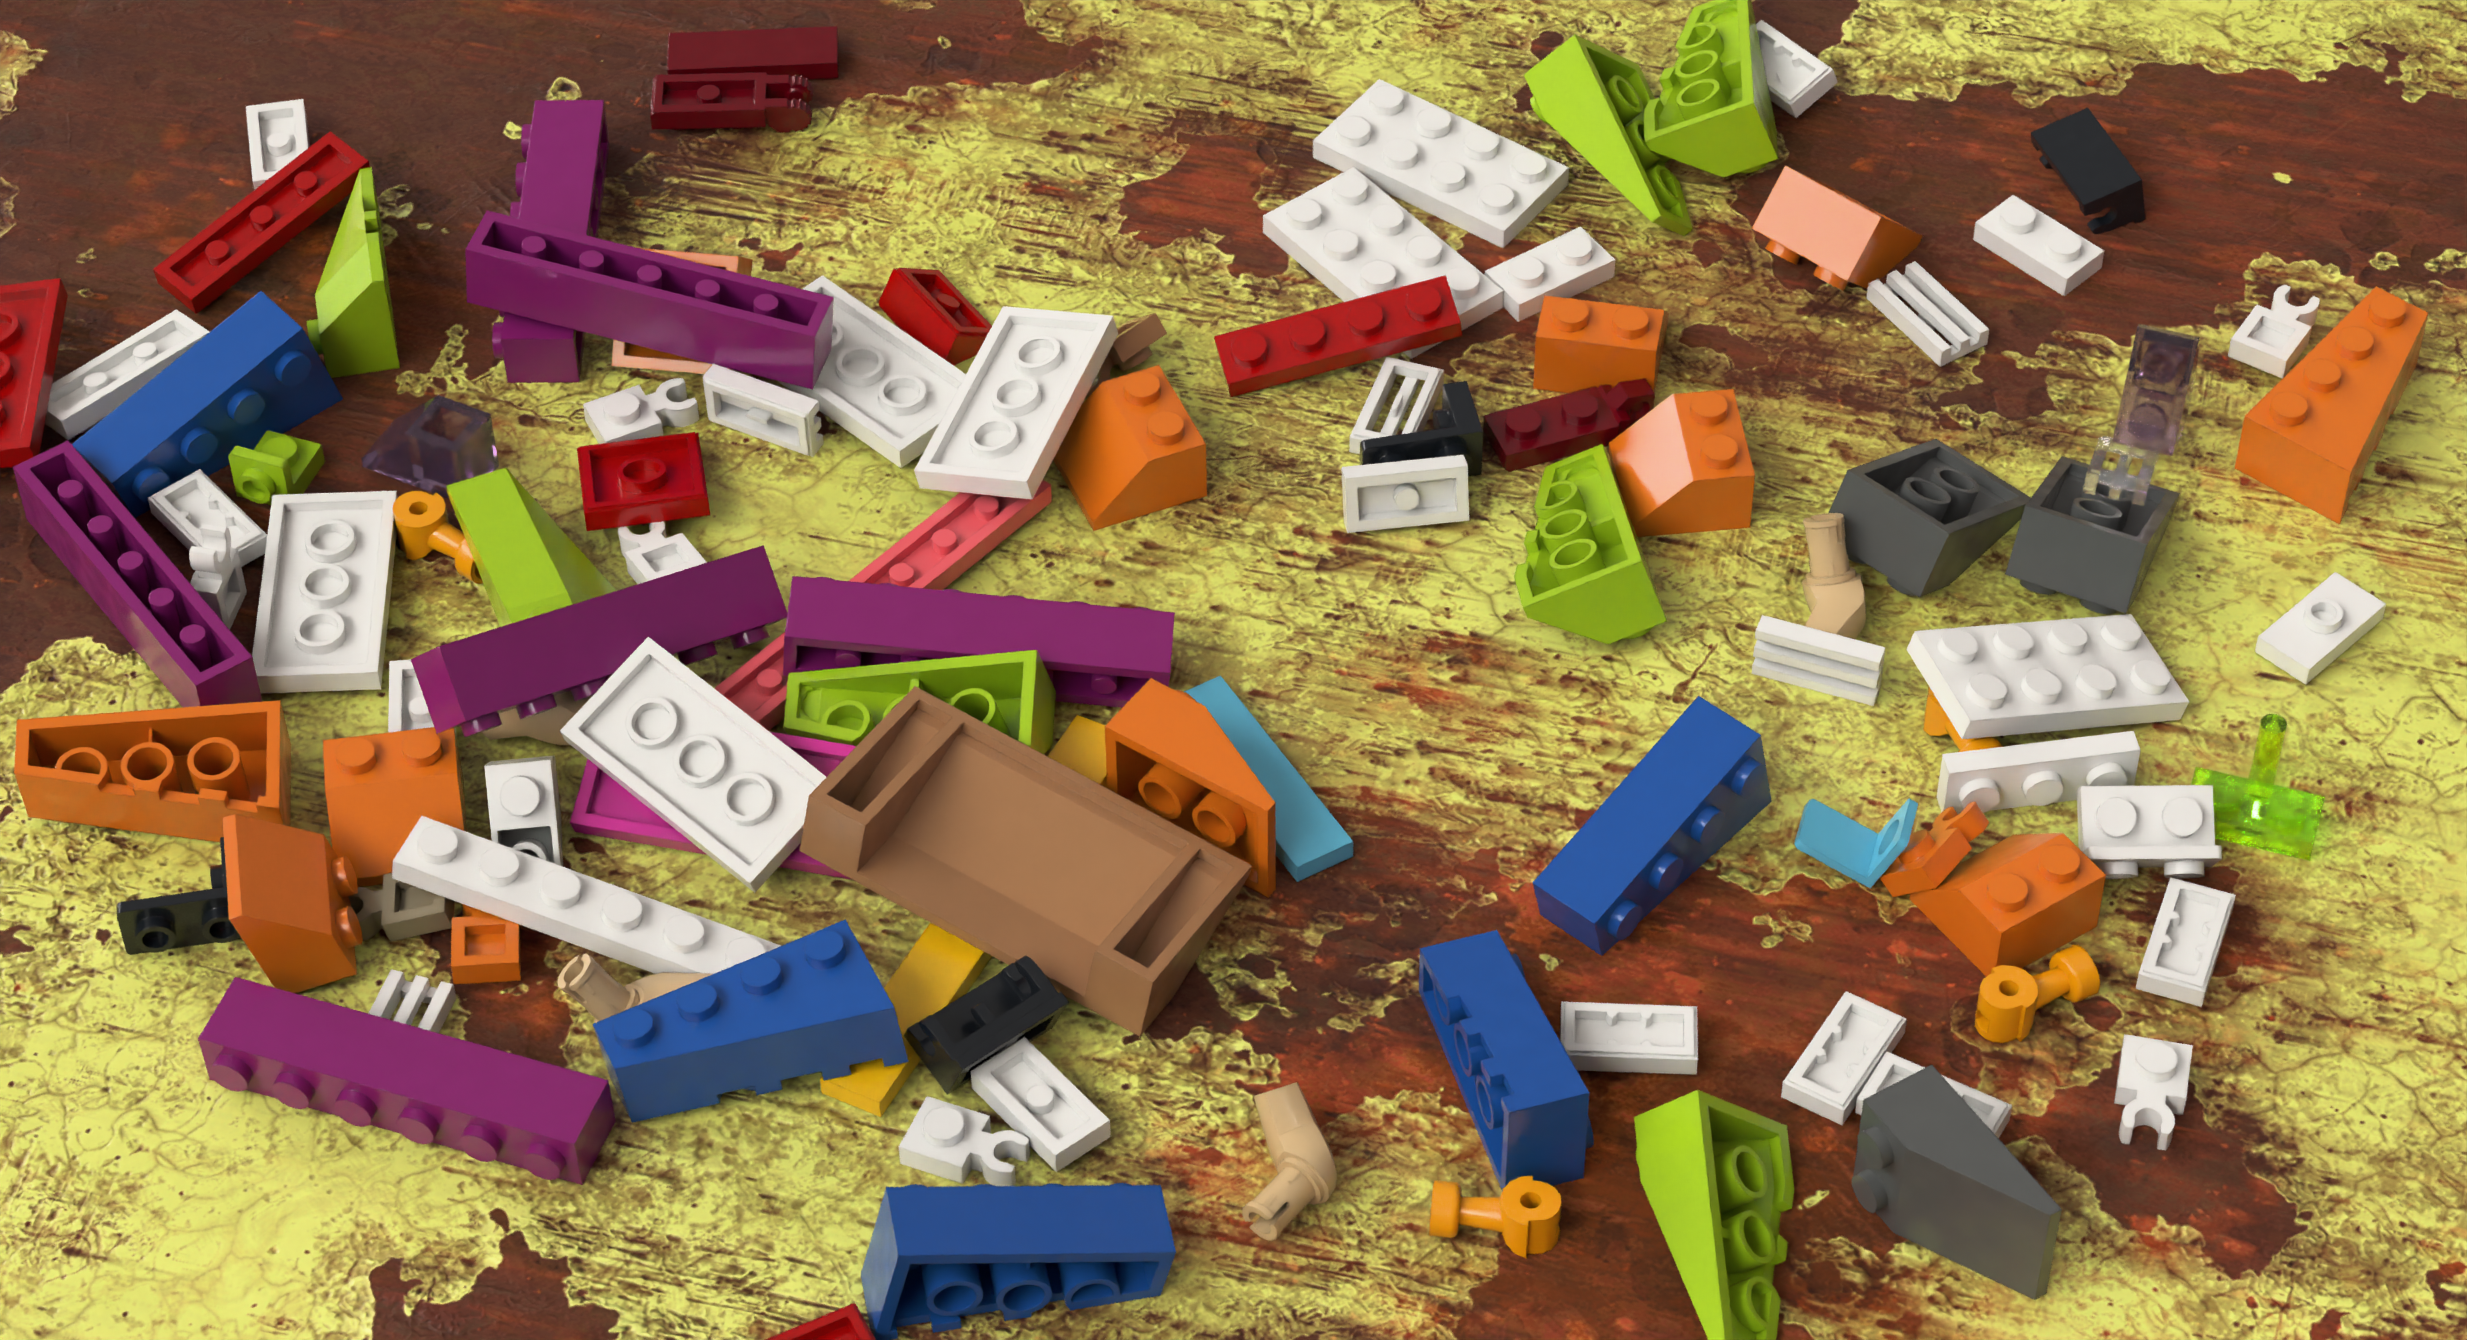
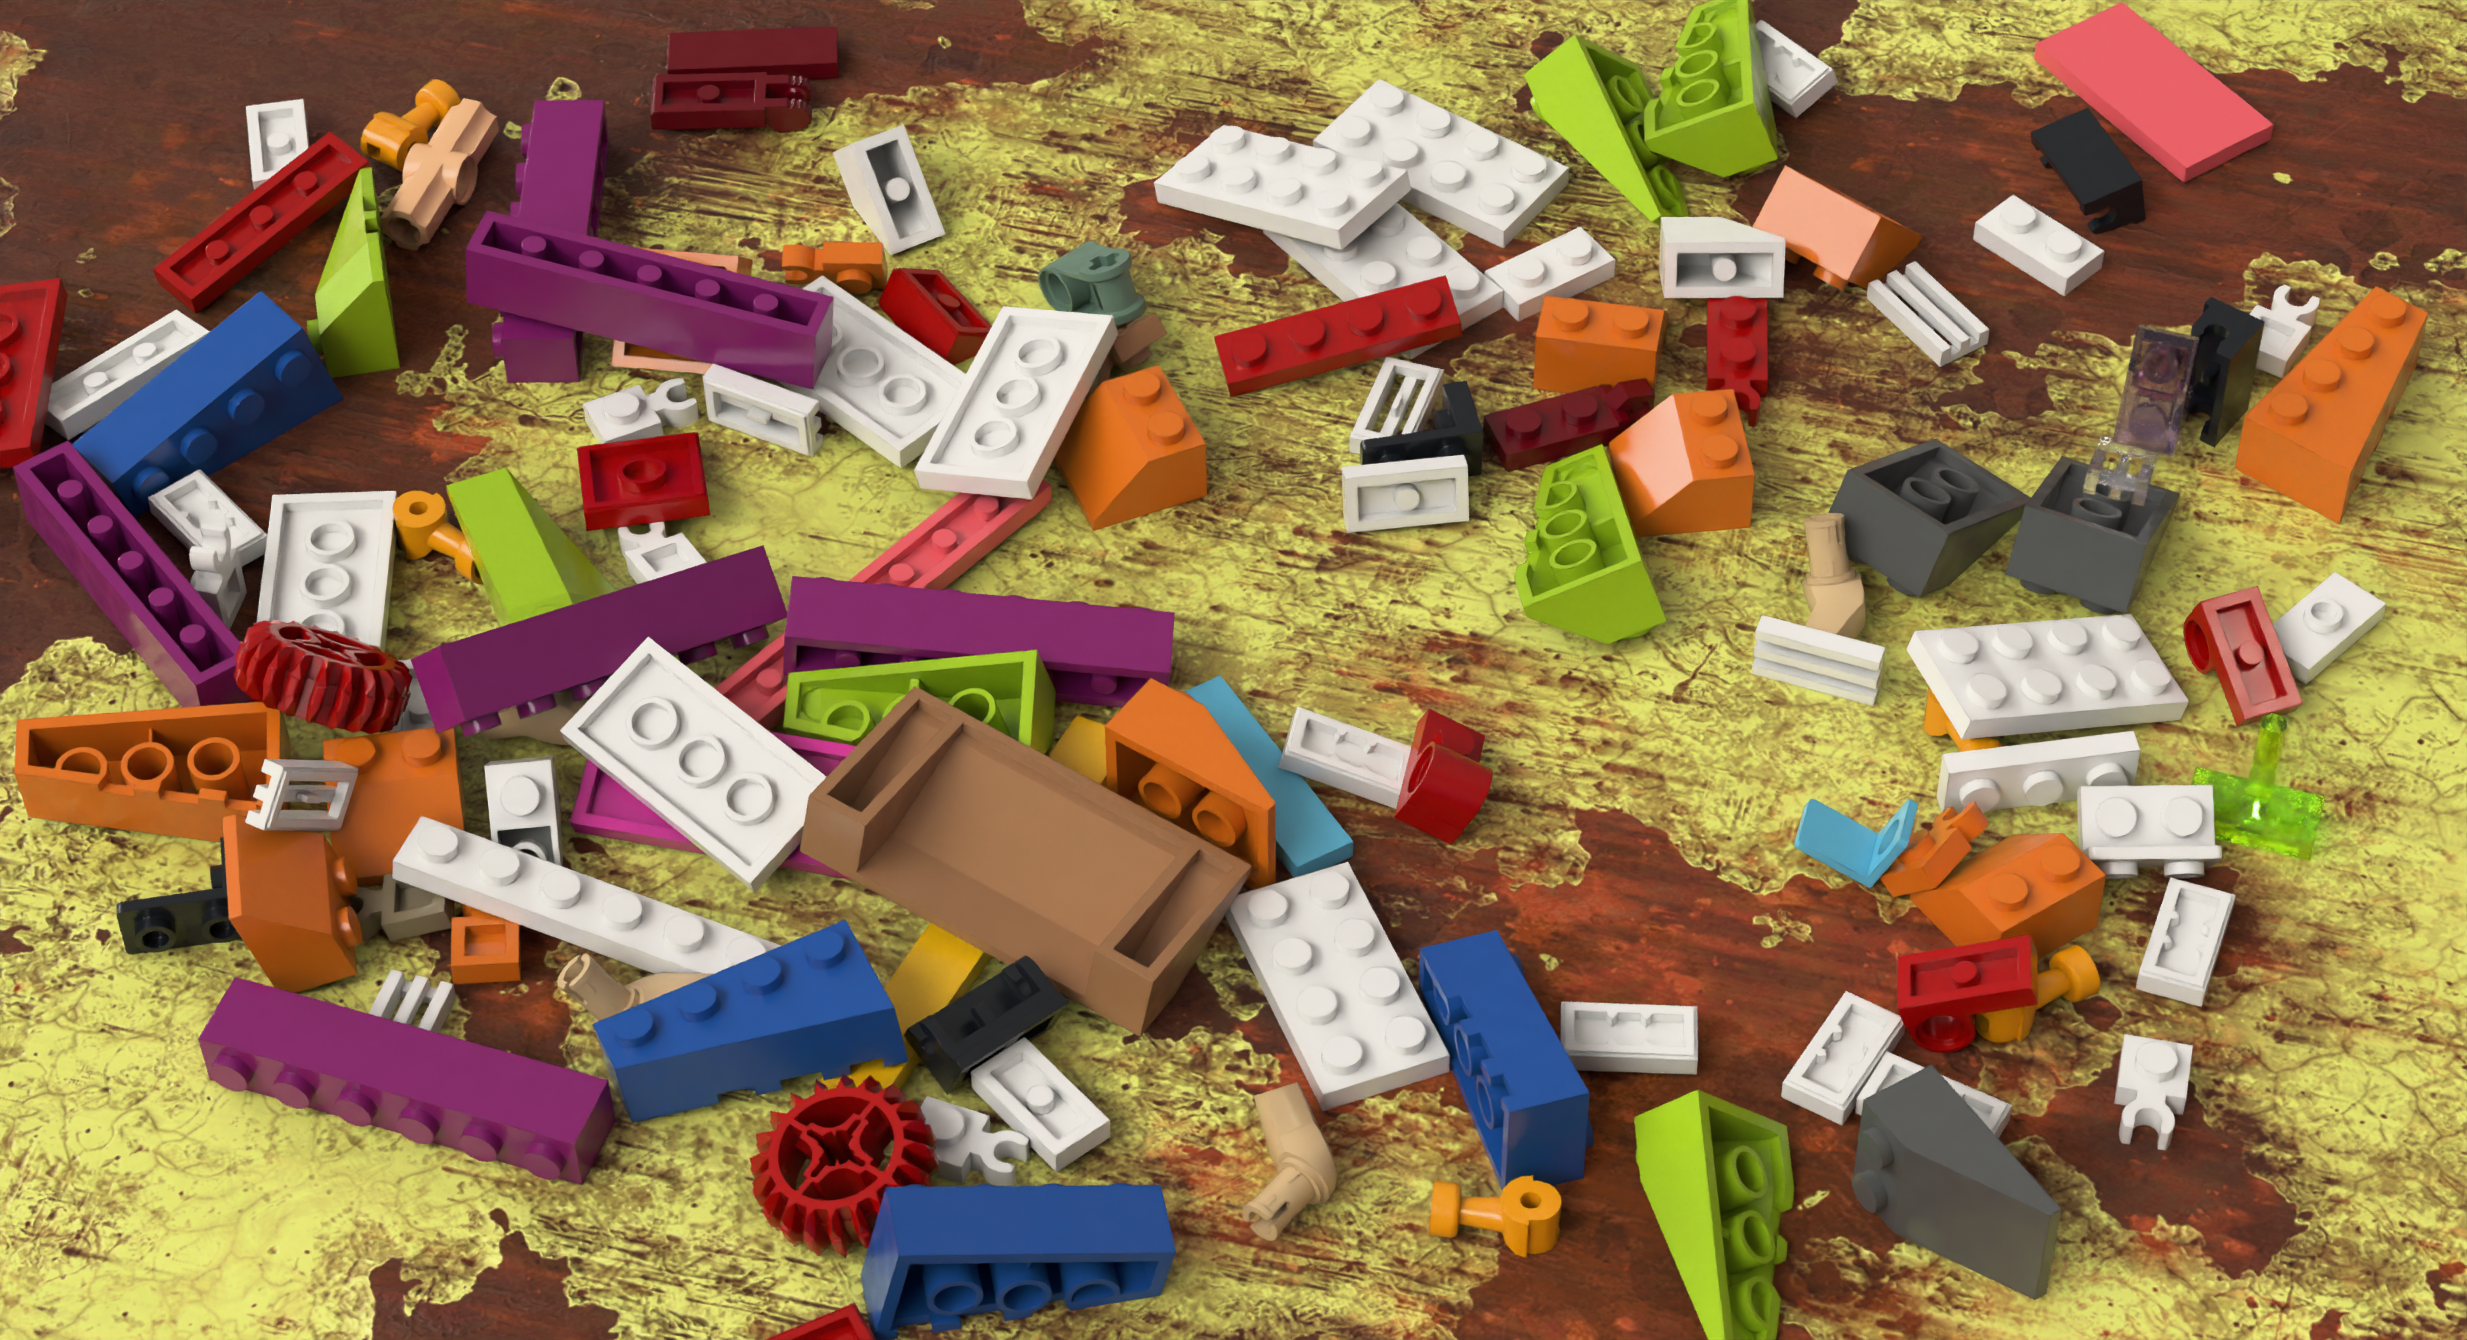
lime bracket [228,430,325,505] -> none
slope [361,395,499,499] -> none
blue wedge [1533,696,1772,956] -> none
none -> red gear [233,619,412,734]
none -> white tile [245,759,358,831]
none -> light orange leg [360,79,461,172]
none -> light nougat piece [380,98,499,251]
none -> red gear [750,1073,939,1259]
none -> orange plate [782,242,888,294]
none -> white slope [833,124,946,255]
none -> sand green piece [1038,241,1147,326]
none -> white plate [1154,125,1411,250]
none -> white plate [1225,862,1450,1111]
none -> white plate [1278,707,1411,809]
none -> red plate [1394,708,1493,845]
none -> white slope [1659,217,1786,298]
none -> red plate [1706,296,1768,427]
none -> red plate [1897,935,2038,1053]
none -> coral tile [2034,2,2274,183]
none -> black hinge [2175,297,2265,447]
none -> plate [2183,586,2303,727]

